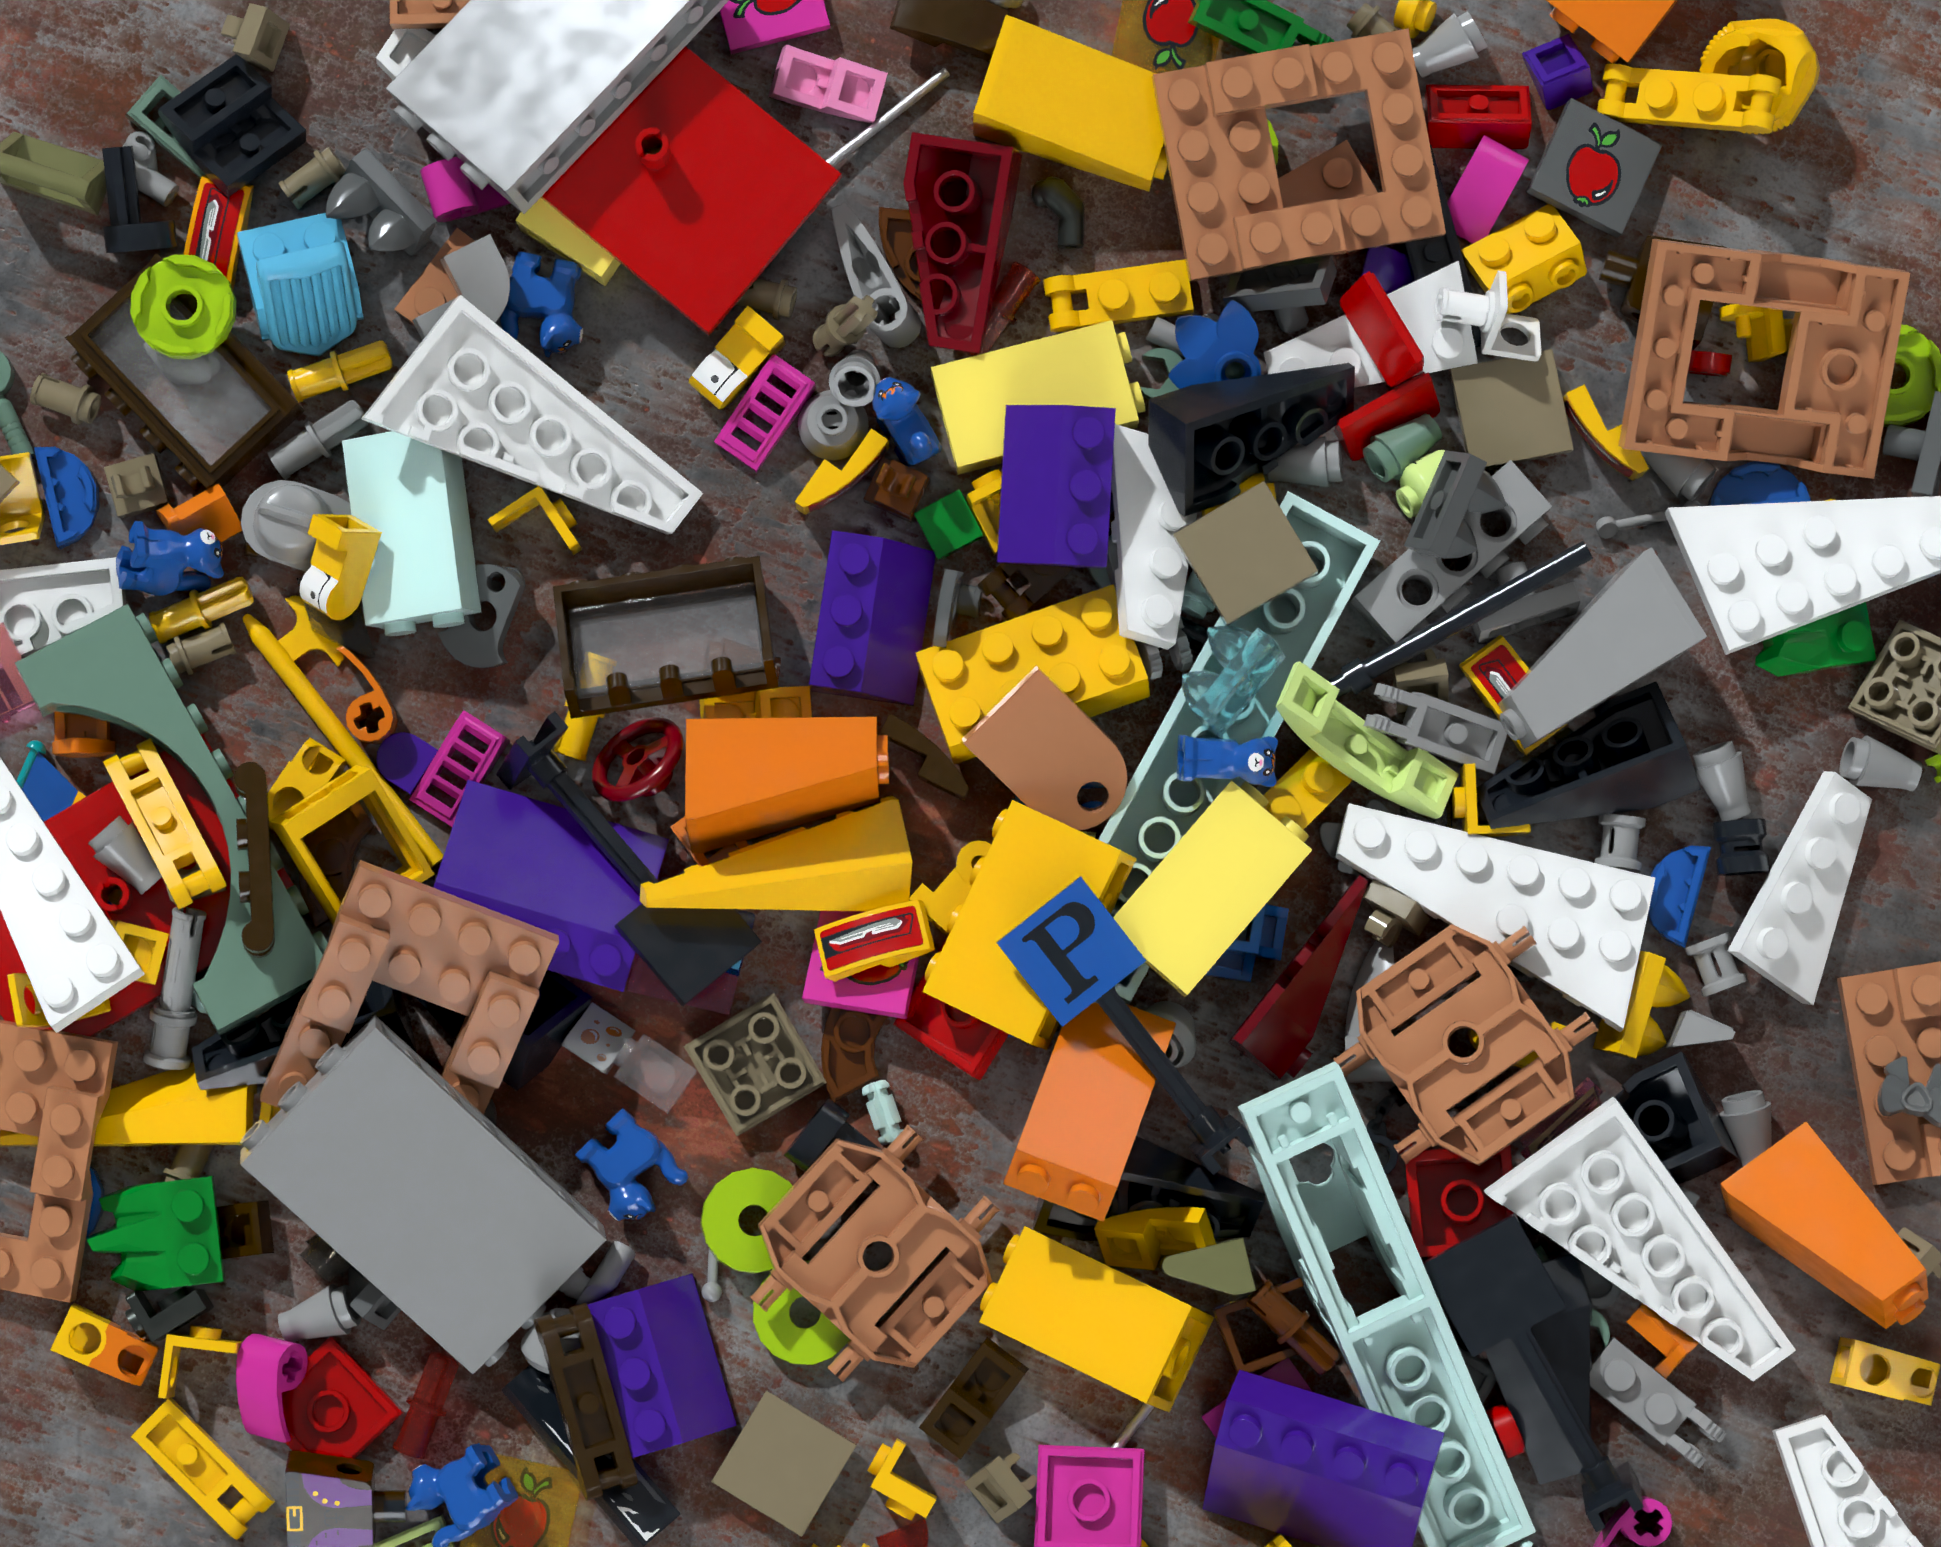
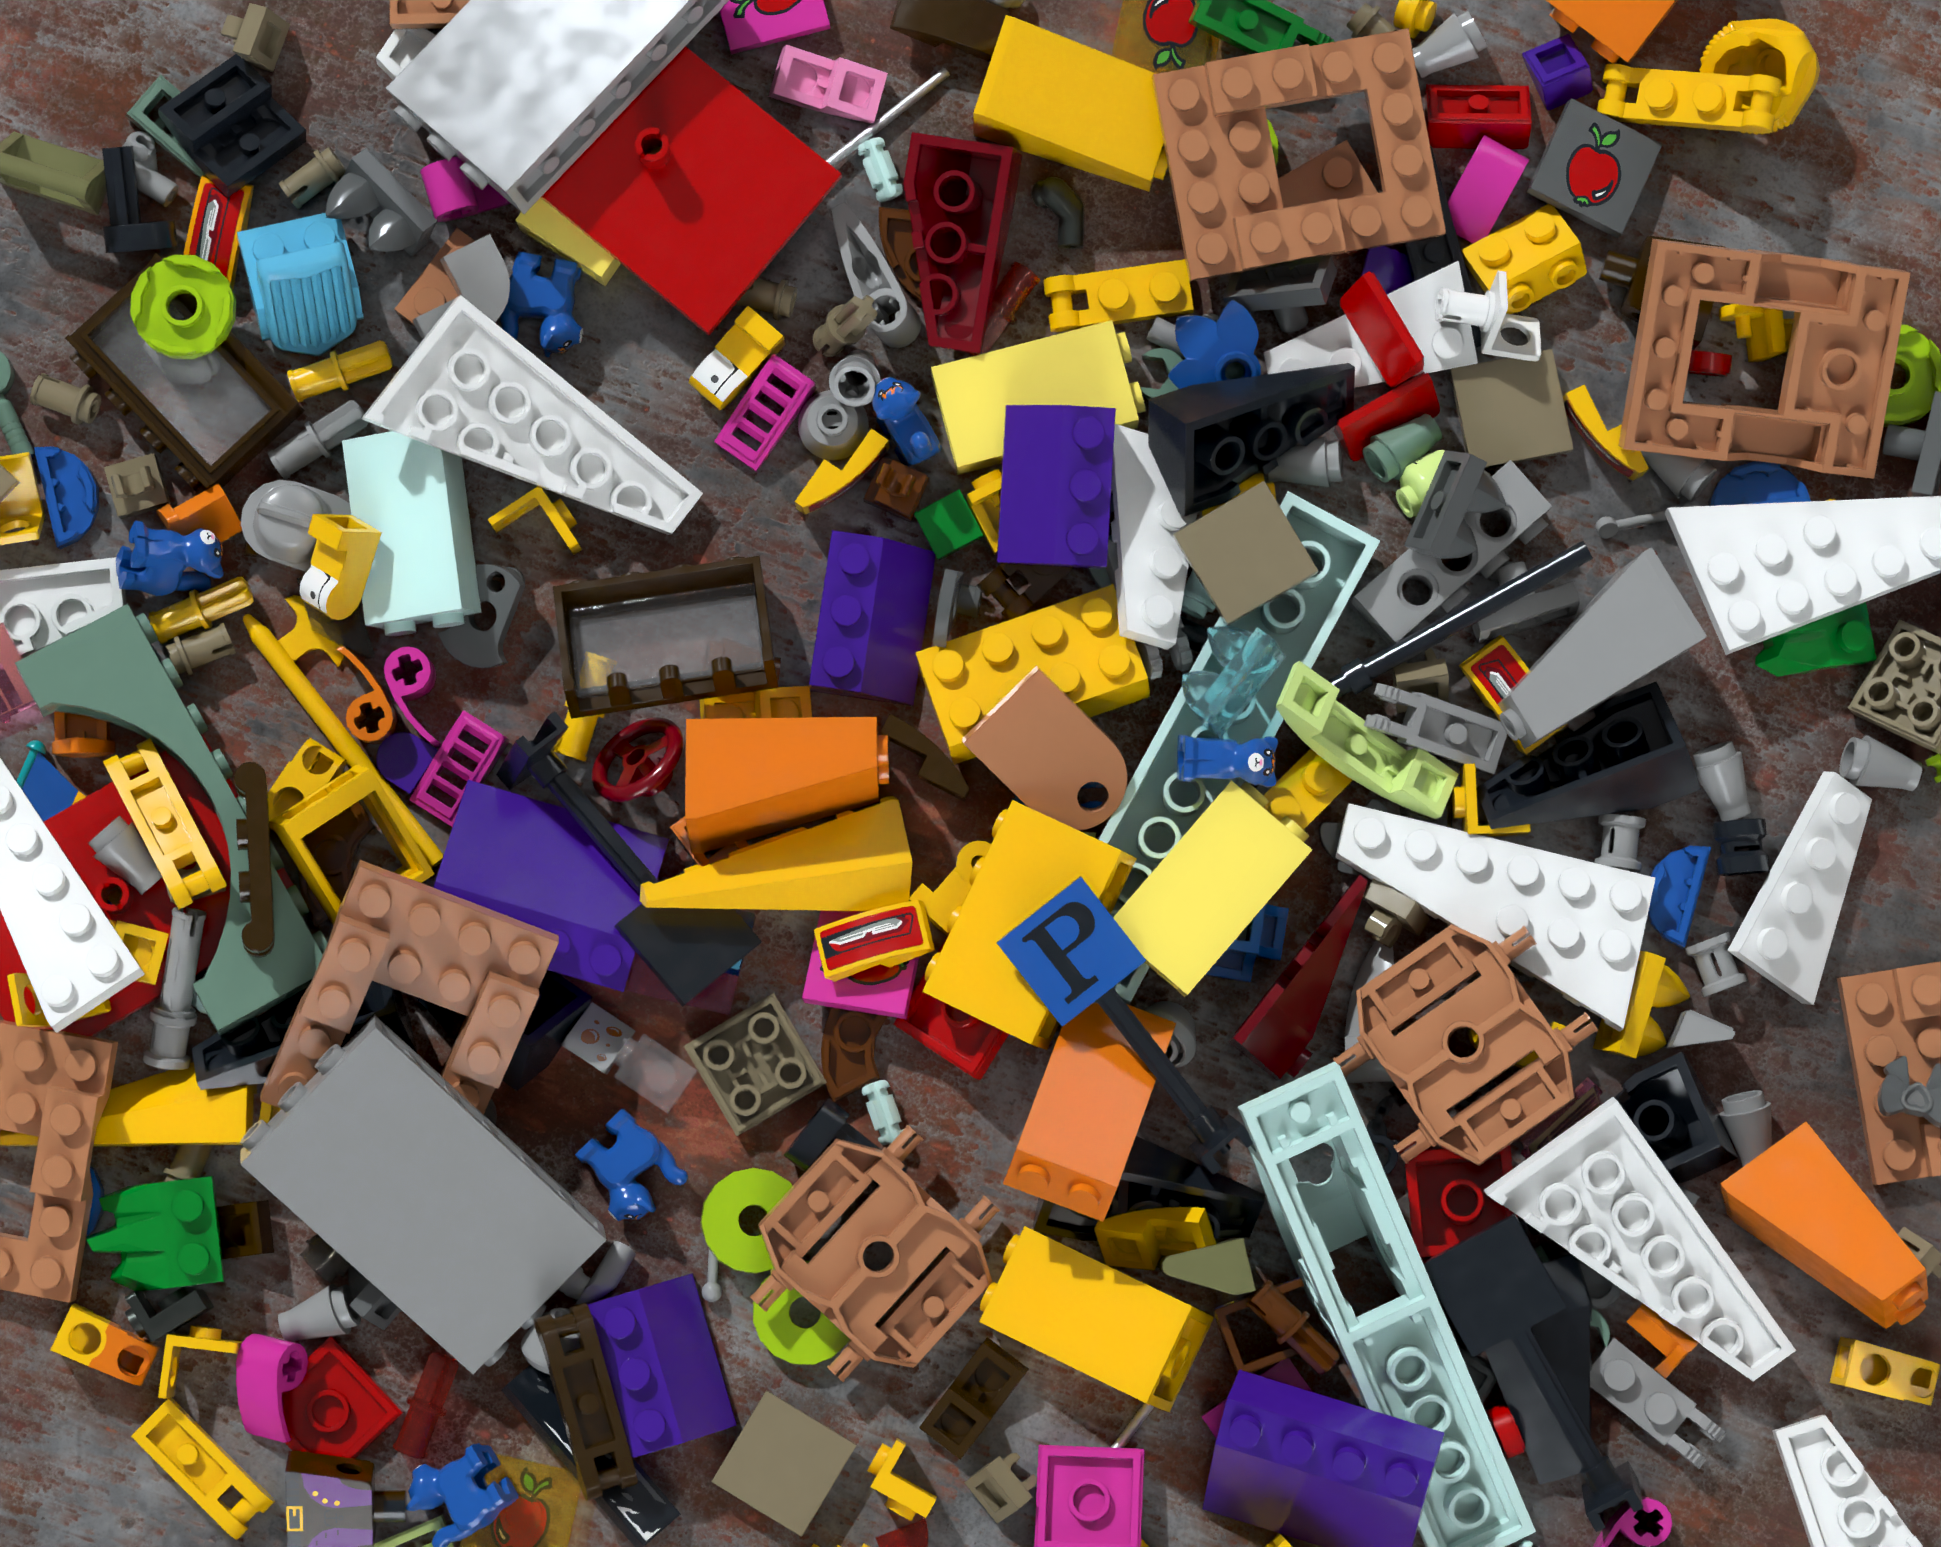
none -> dark pink panel [384,647,442,748]
none -> light aqua piece [858,137,903,202]

